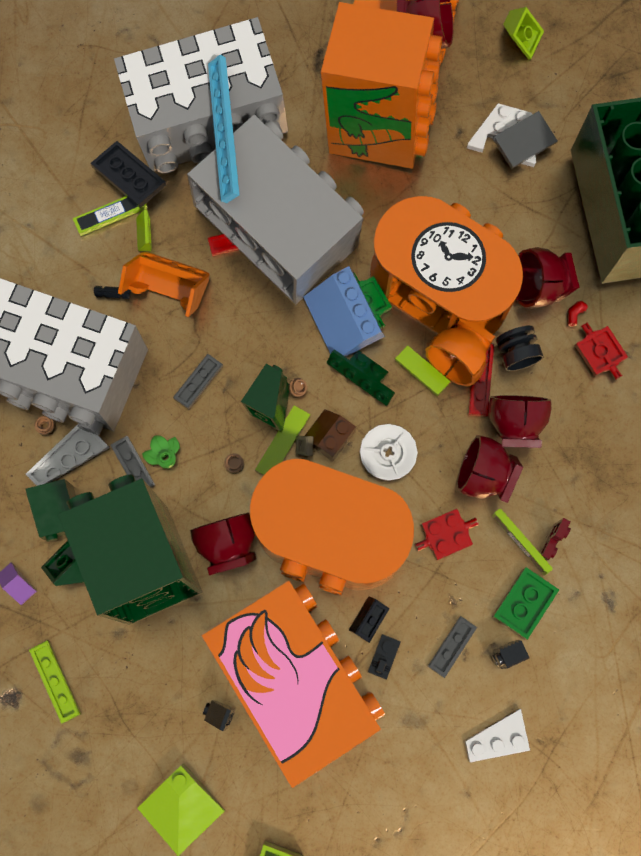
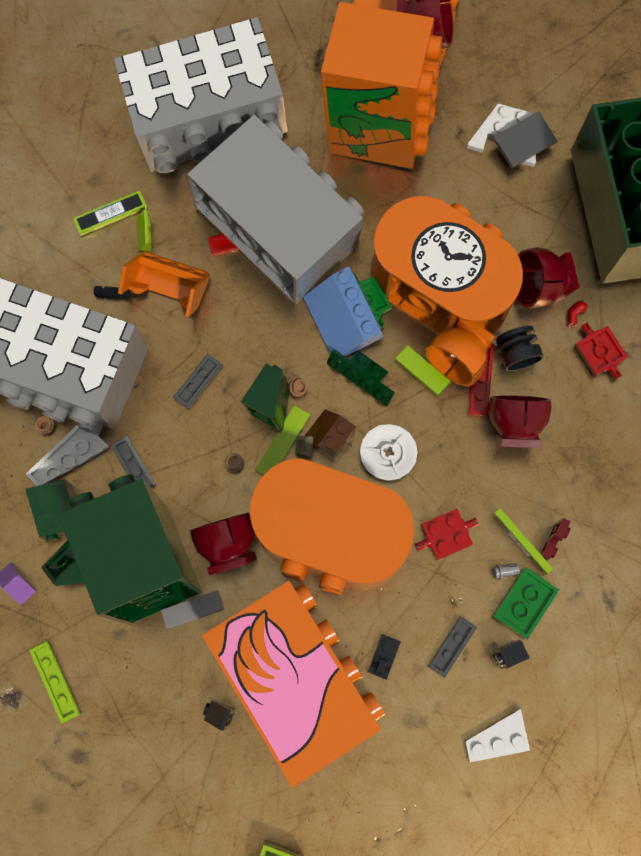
black plate [91,141,167,208] -> none
lime slope [137,764,225,856] -> none
bright green plate [142,435,180,468] -> none
medium azure plate [208,55,239,203] -> none
black slope [349,596,390,643] -> none
dark red plate [457,435,523,503] -> none
lime slope [503,7,544,59] -> none
none -> light grey tile [161,590,224,630]
none -> light grey pin [493,563,519,580]

